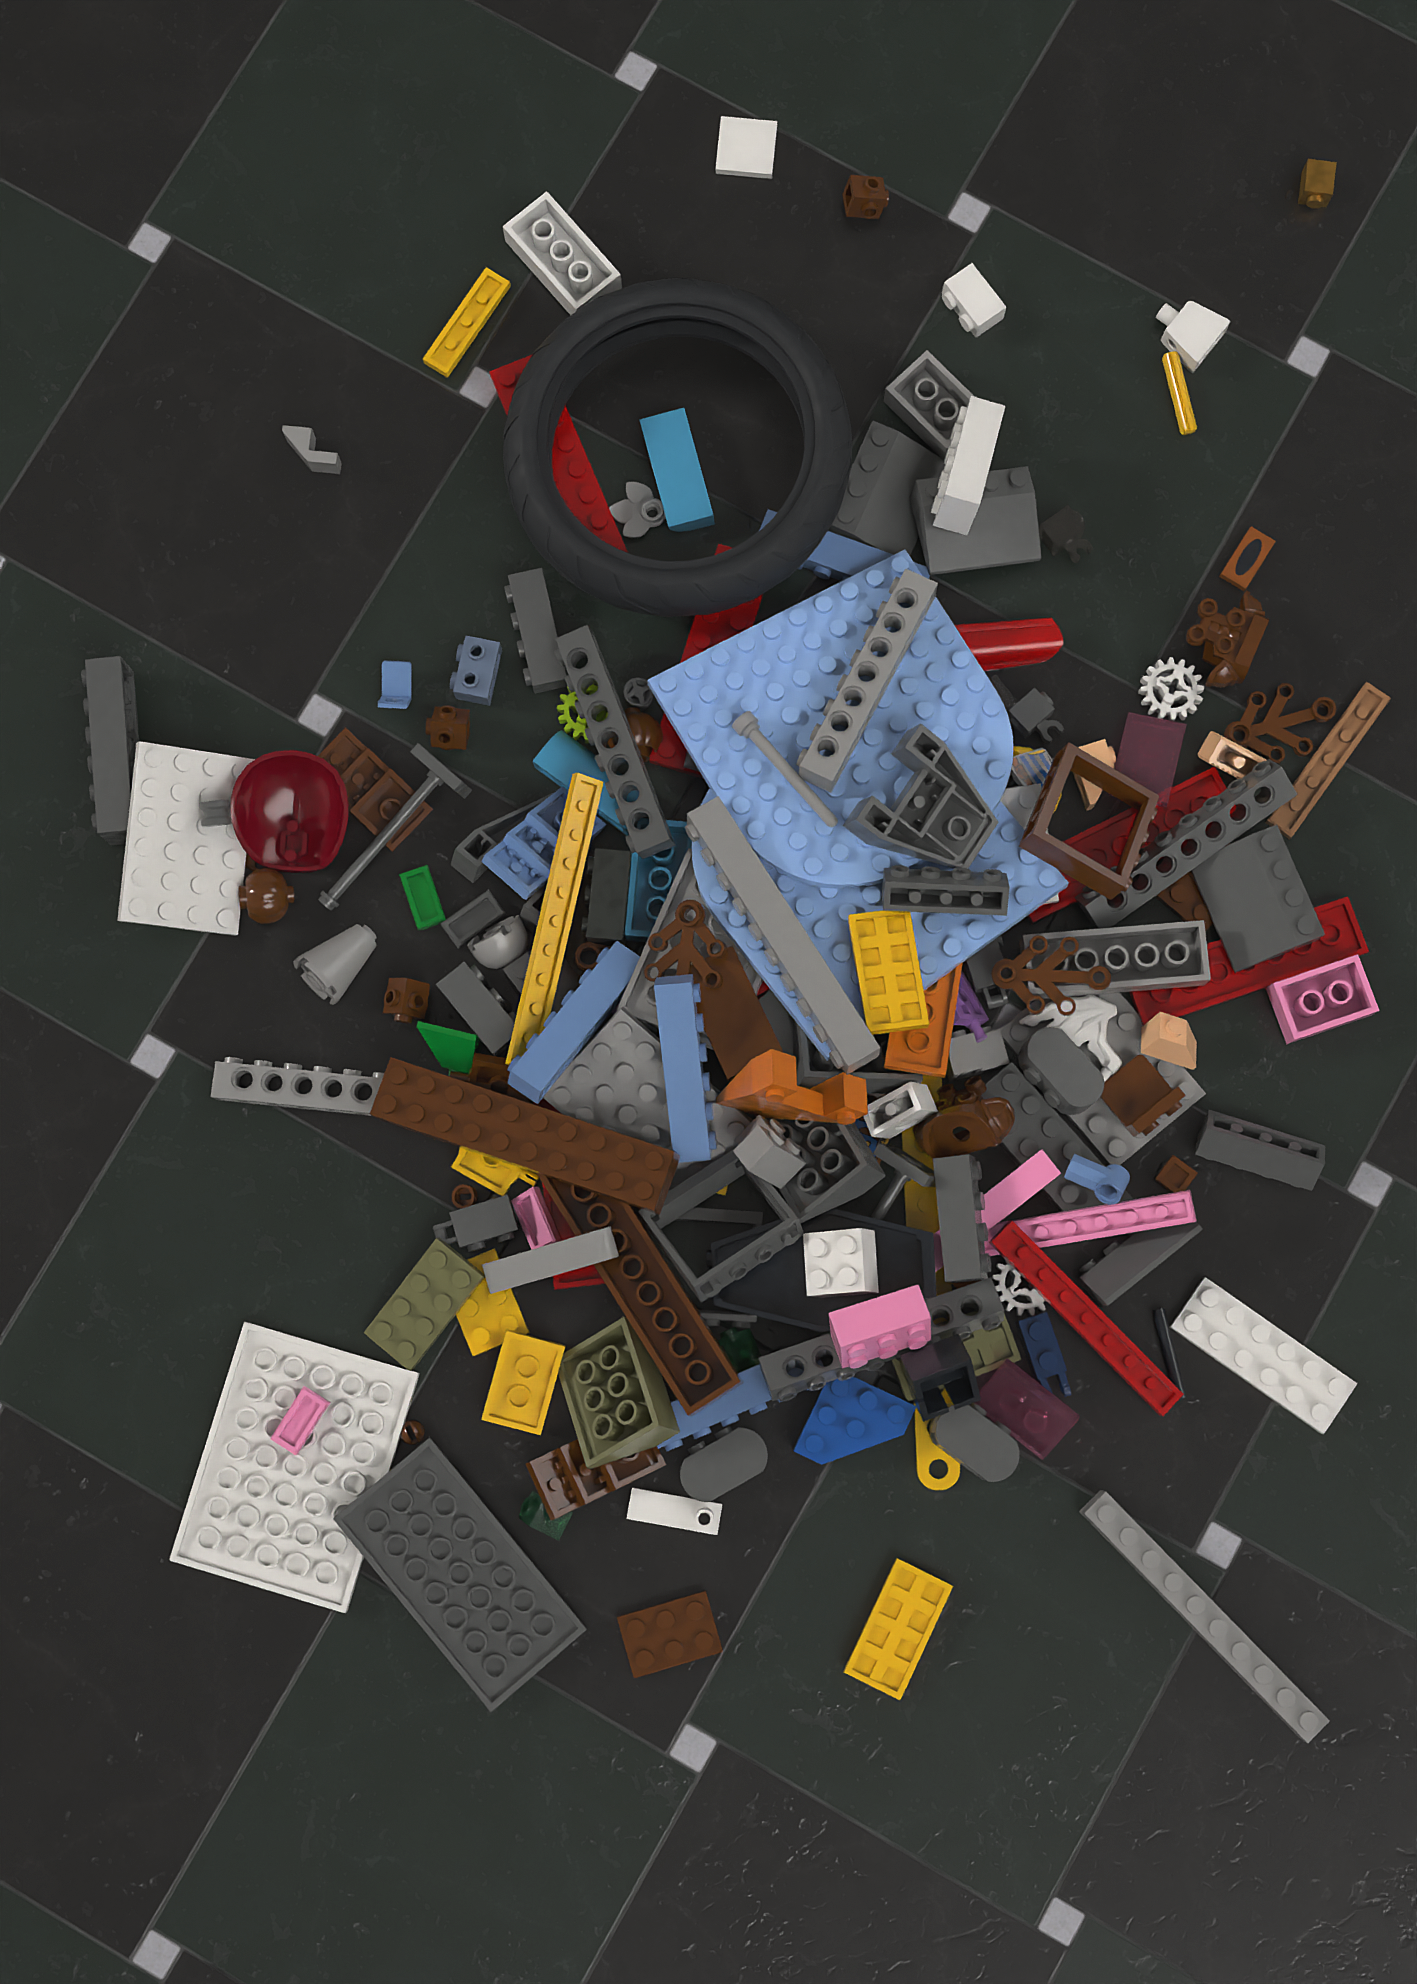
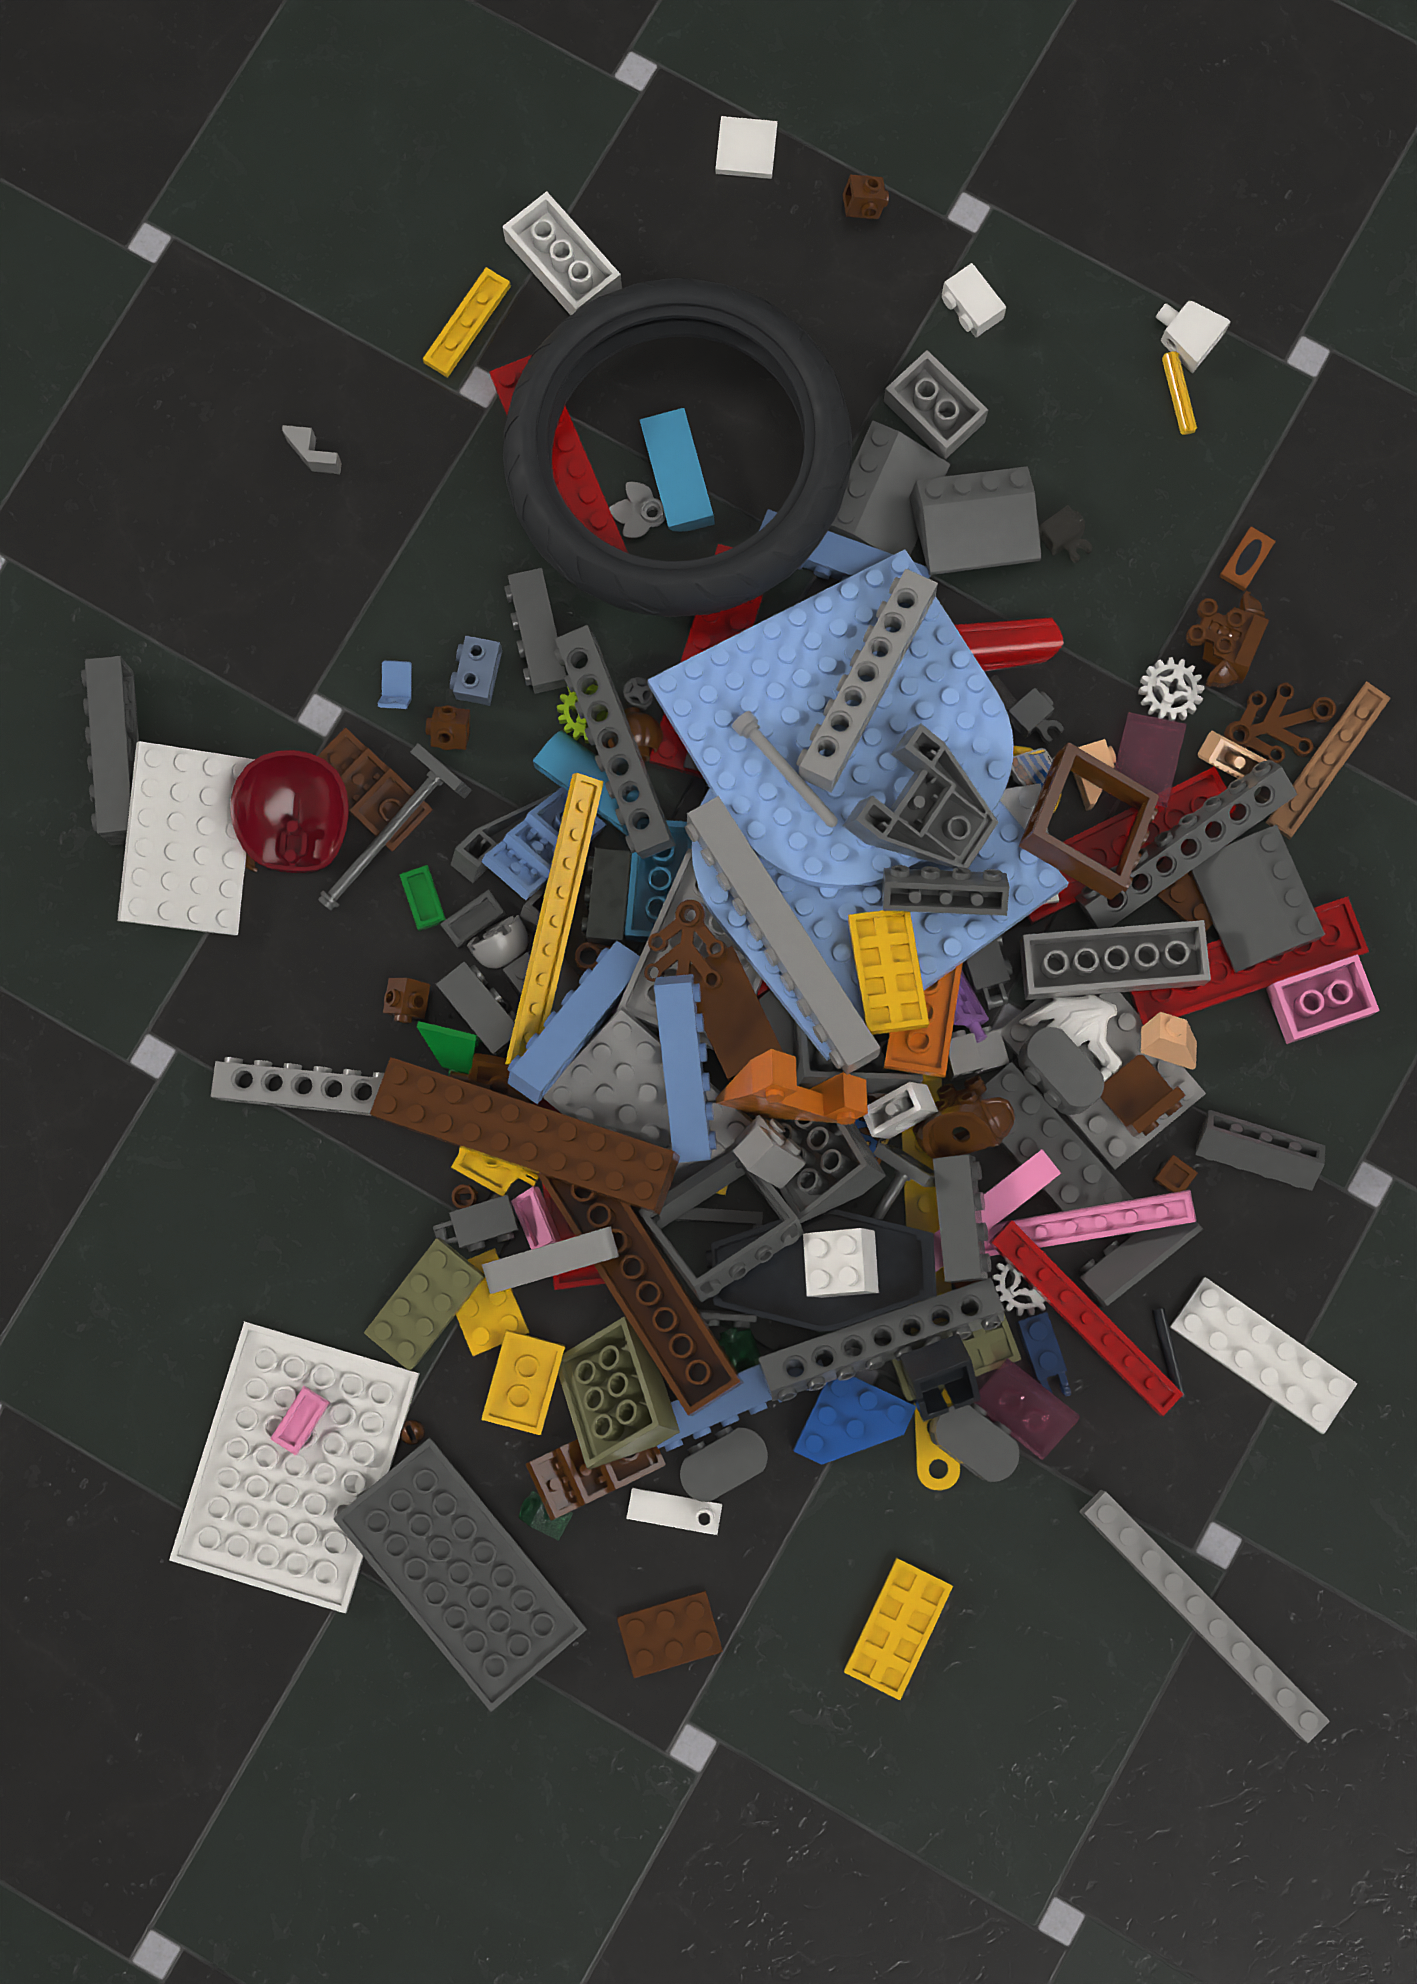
dark grey wheel [199,800,232,827] -> none
reddish brown plant [239,868,295,924] -> none
light grey cone [293,924,377,1005] -> none
bright pink brick [829,1285,931,1369] -> none
white brick [931,396,1005,535] -> none
reddish brown plant [991,935,1111,1016] -> none
medium blue piece [1064,1154,1130,1205] -> none
pearl gold brick [1298,159,1337,208] -> none

